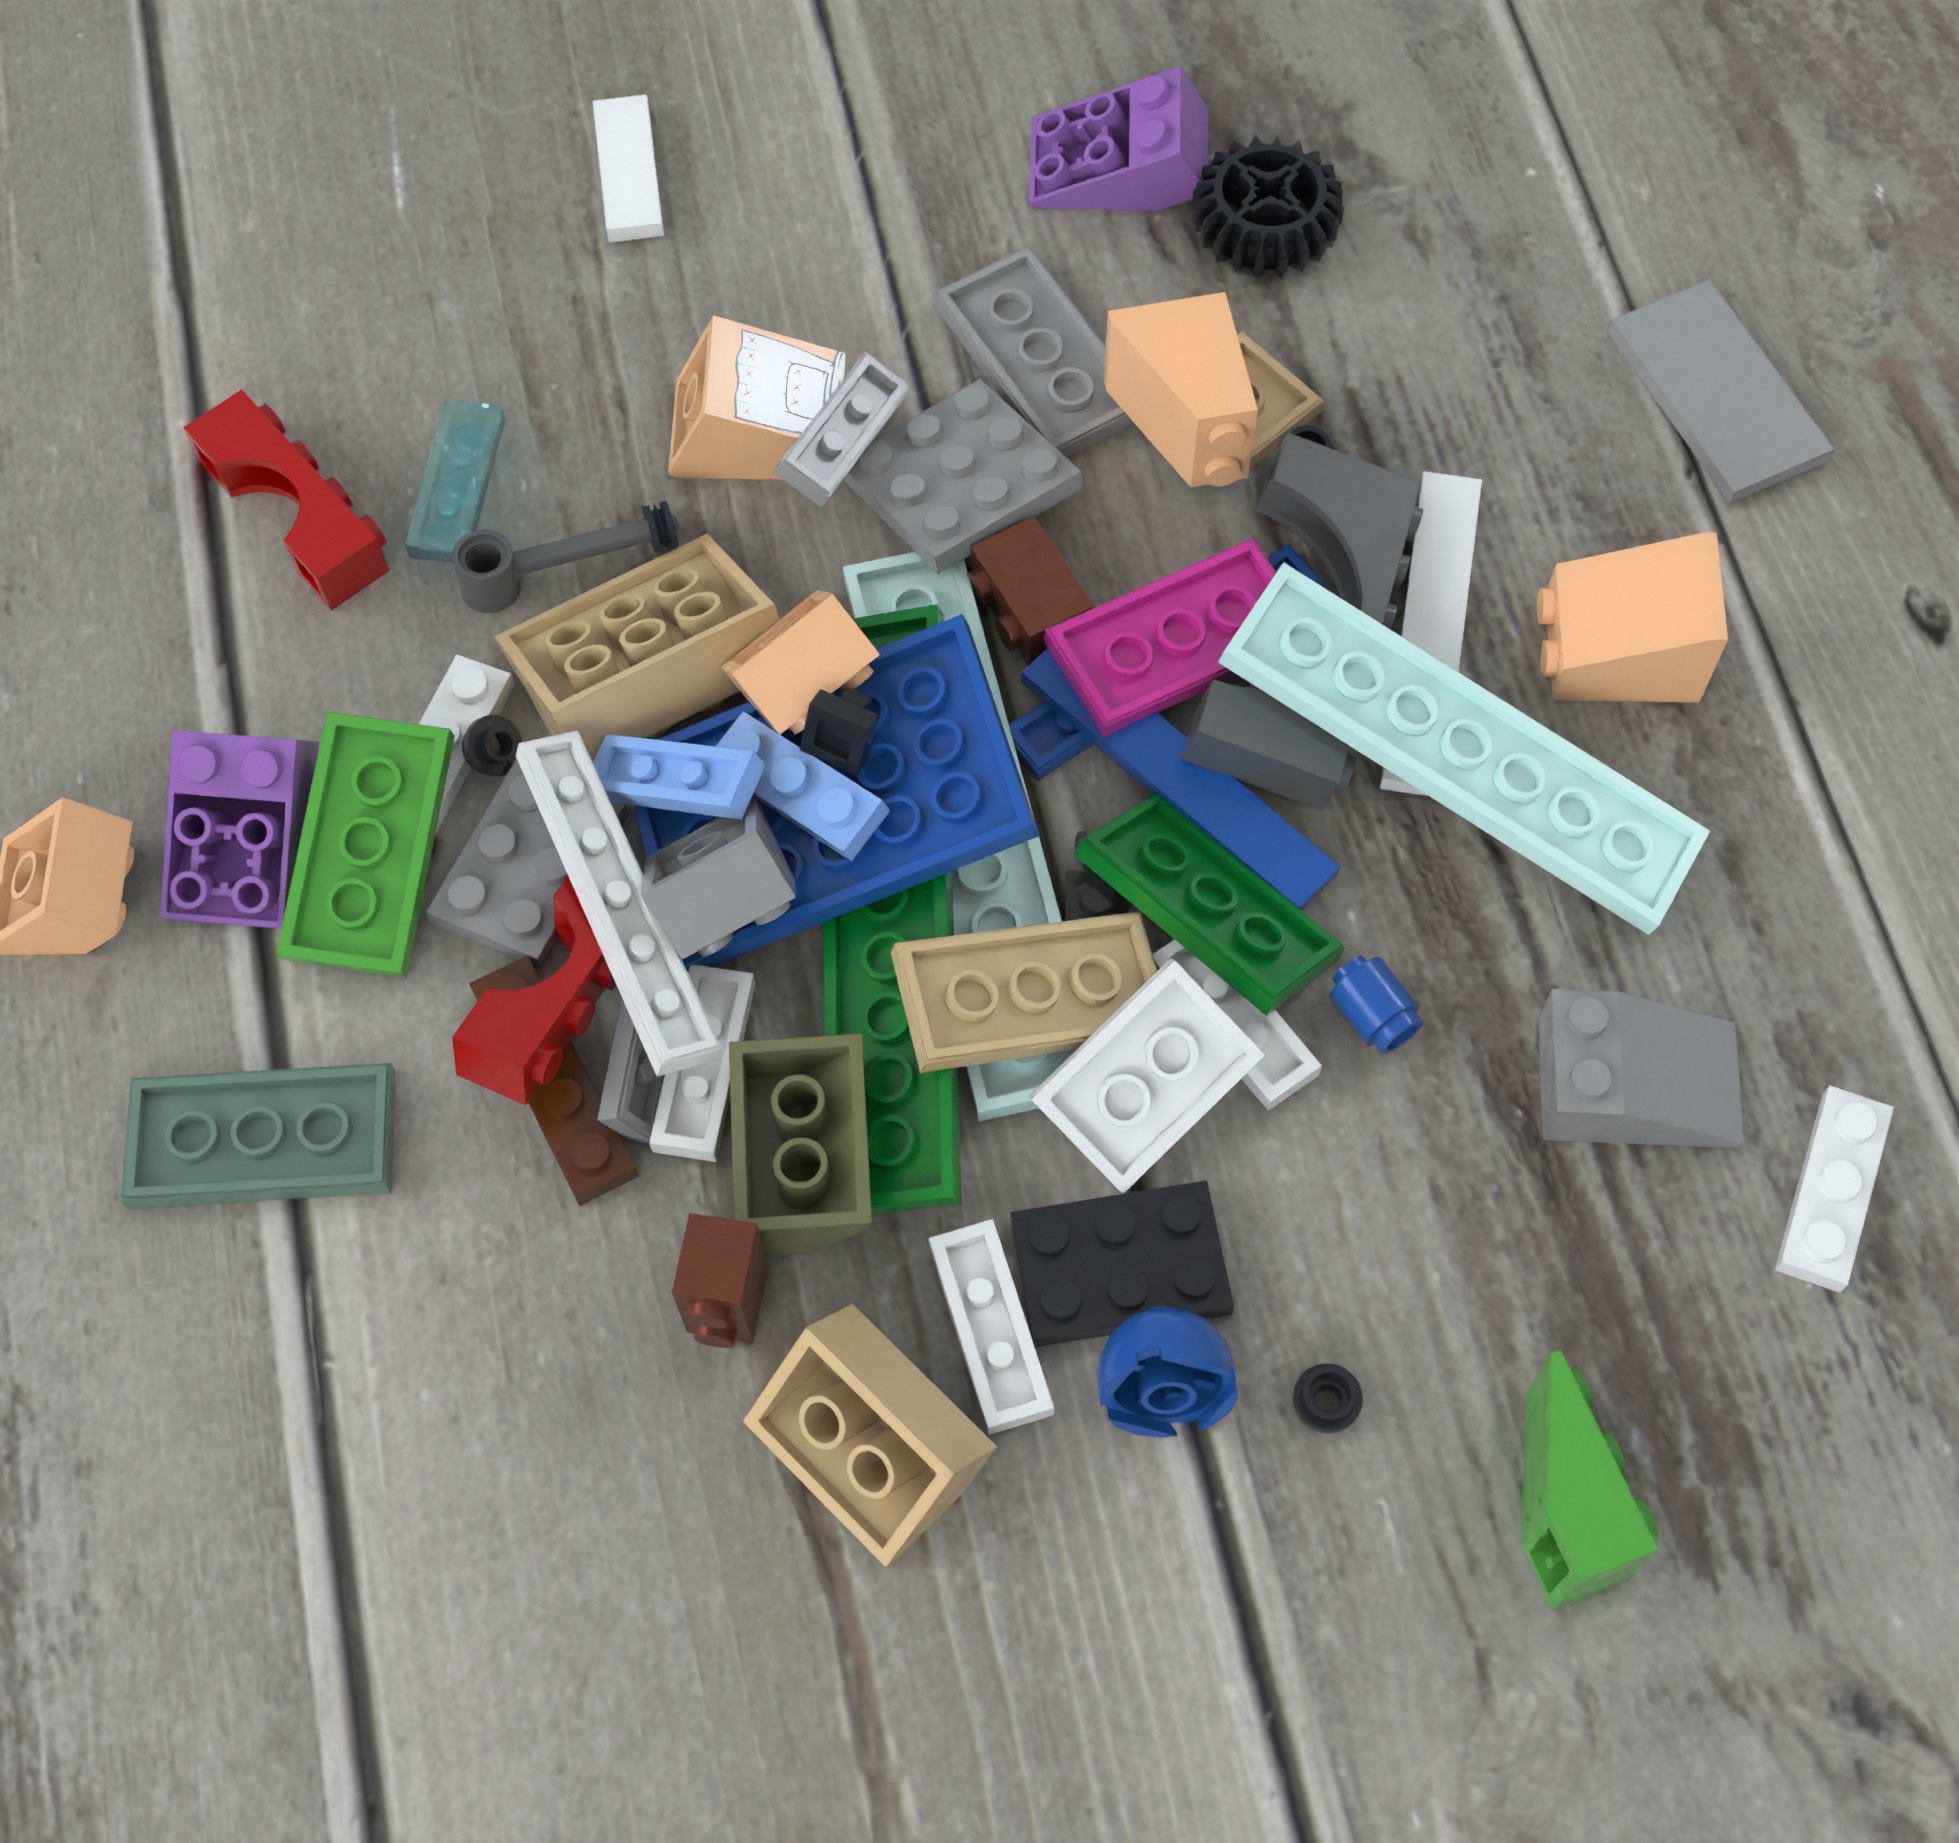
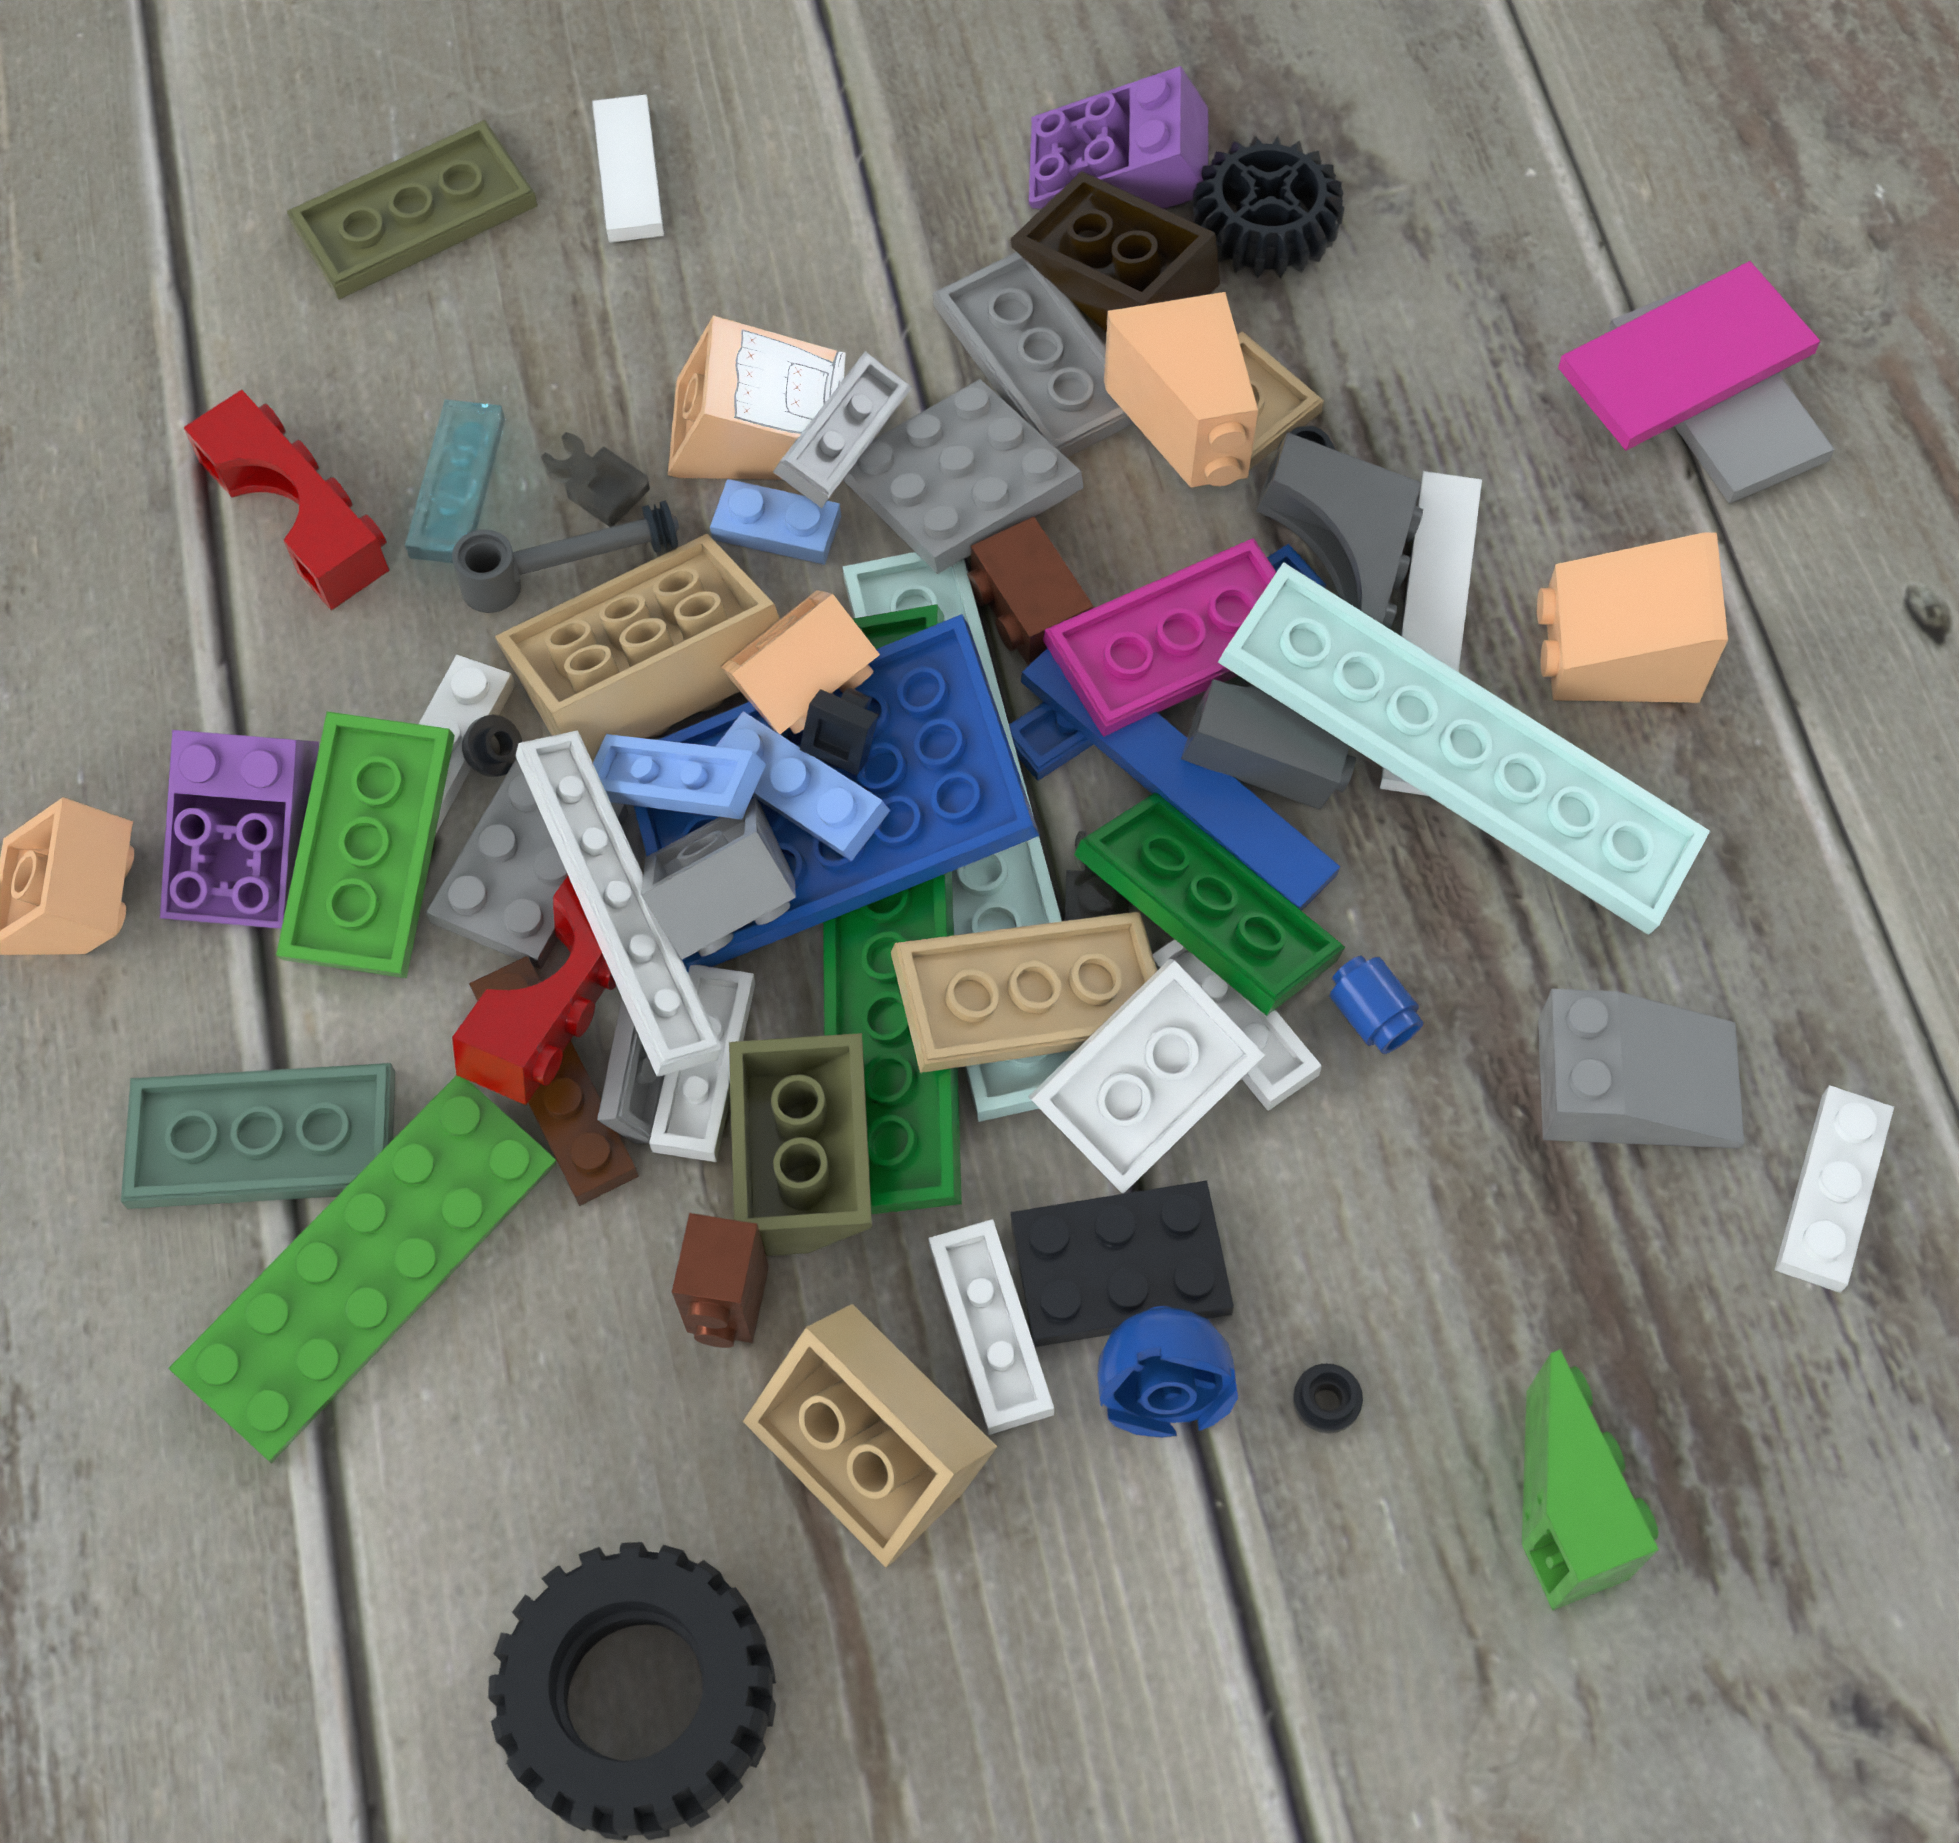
none -> bright green plate [168,1075,556,1464]
none -> olive tile [286,120,538,300]
none -> black tyre [488,1542,776,1841]
none -> clear smoke plate [541,432,650,527]
none -> light blue plate [710,479,841,565]
none -> dark brown slope [1010,171,1220,332]
none -> dark pink tile [1558,261,1820,451]

